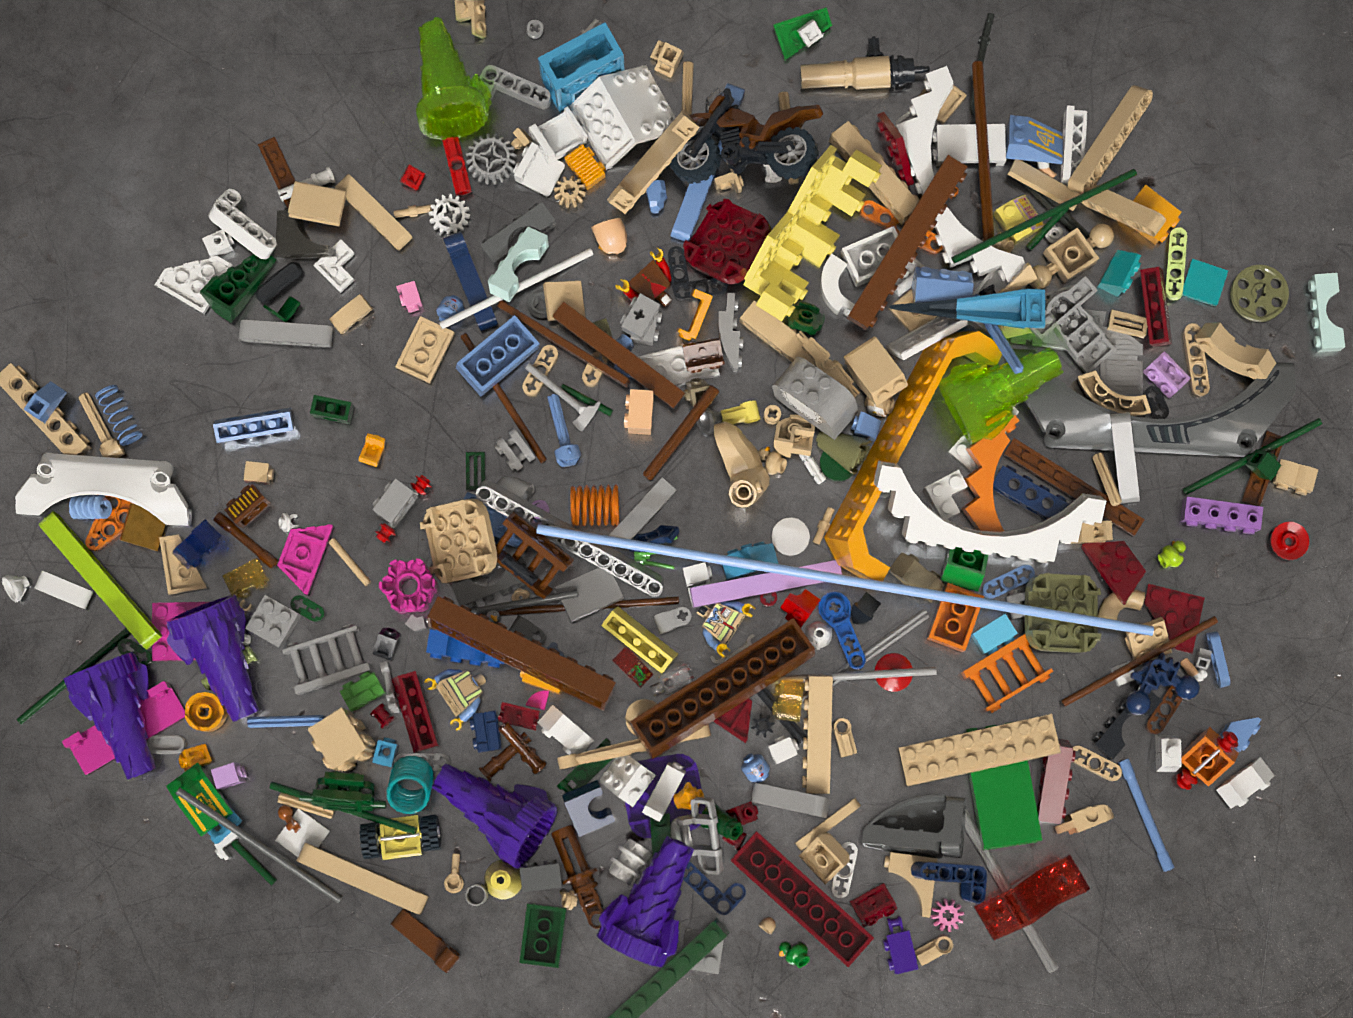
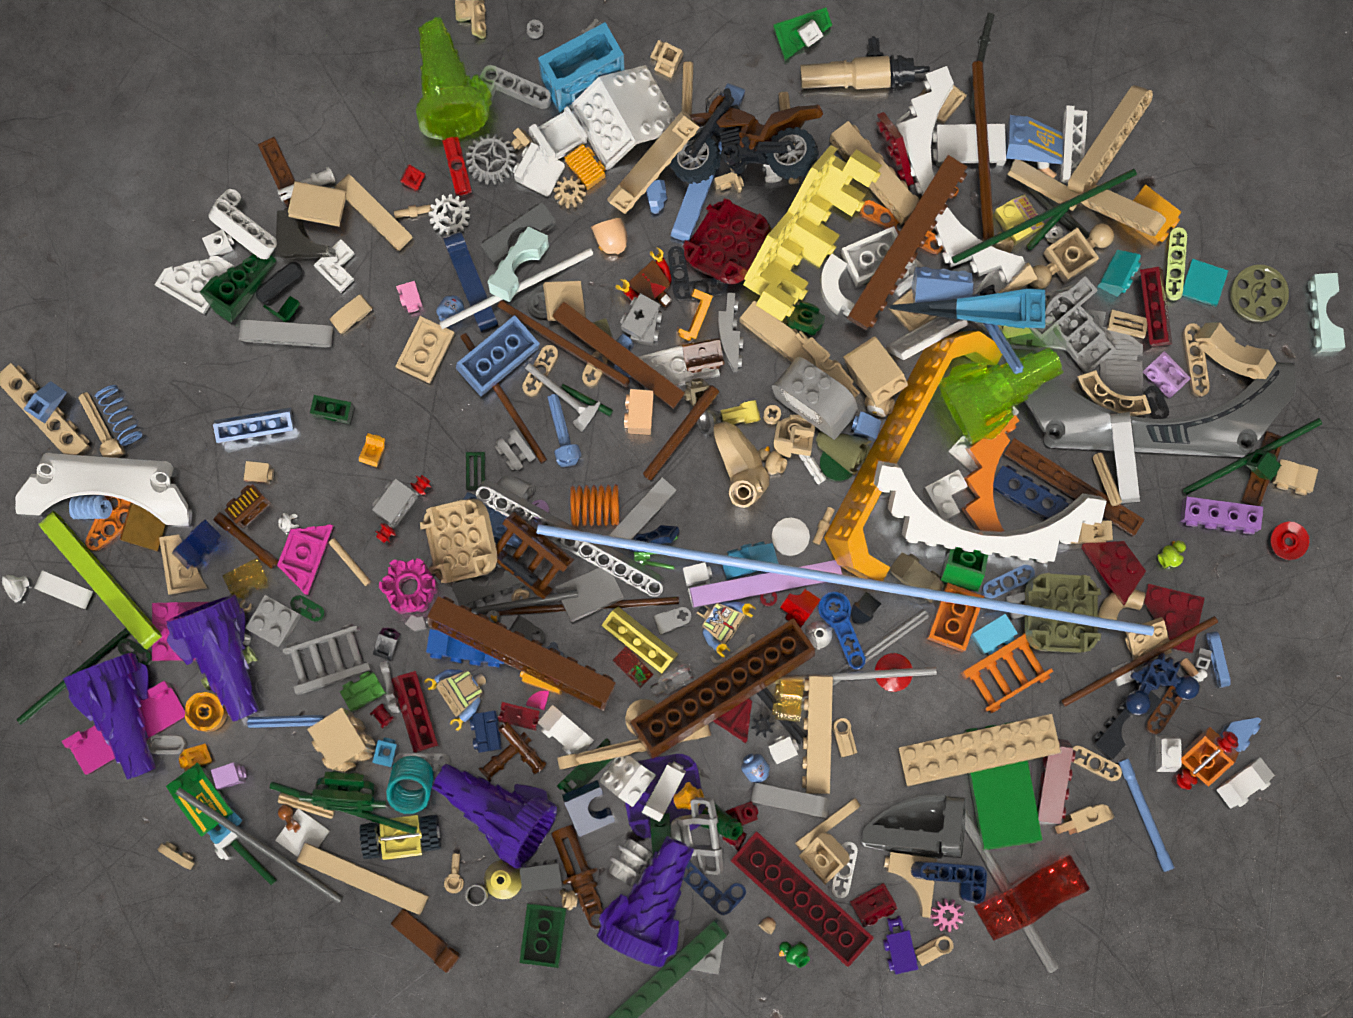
none -> tan plate [157,841,195,870]

